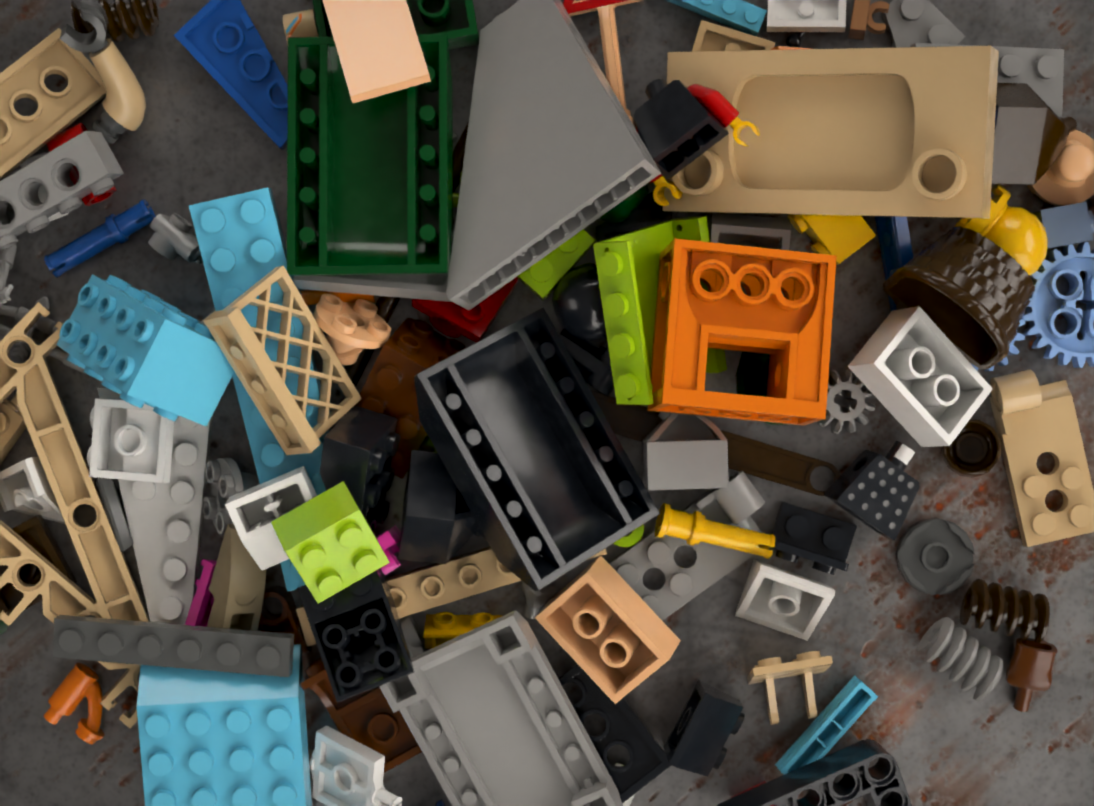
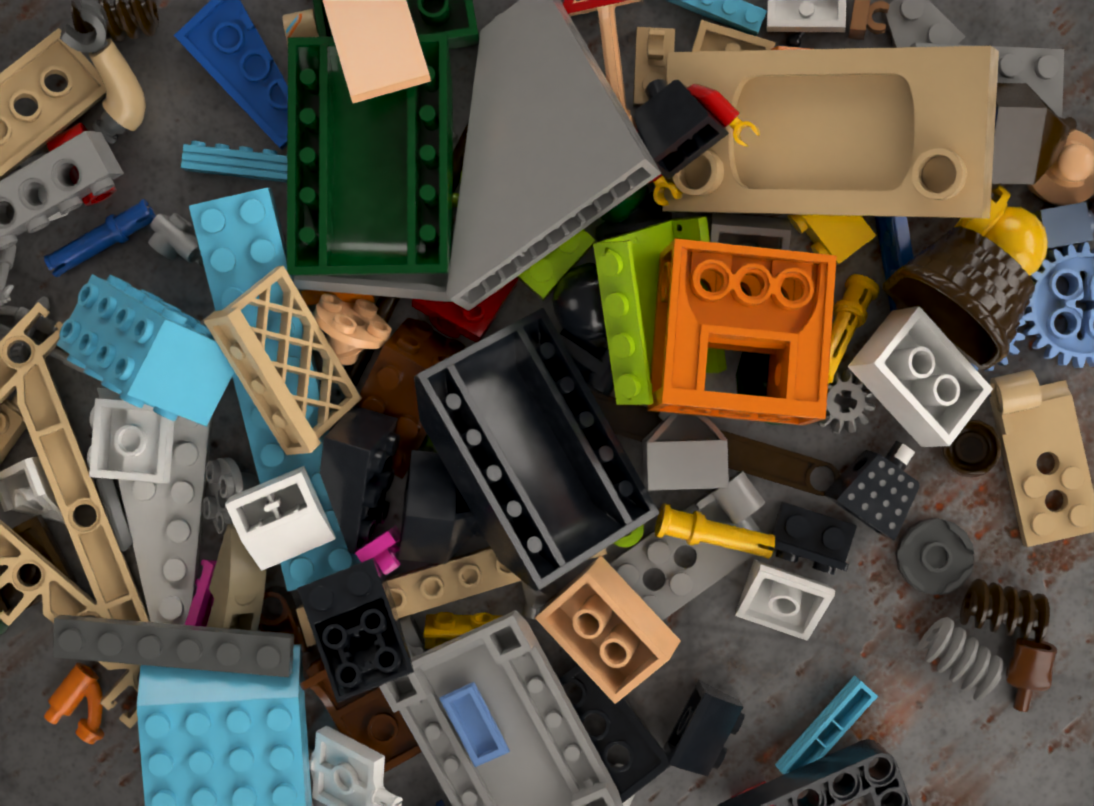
lime brick [271,481,390,604] -> none
tan plate [747,651,833,725] -> none
none -> medium azure piece [181,141,287,183]
none -> medium blue tile [439,682,510,767]
none -> tan plate [633,27,675,106]
none -> yellow pin [828,274,880,385]

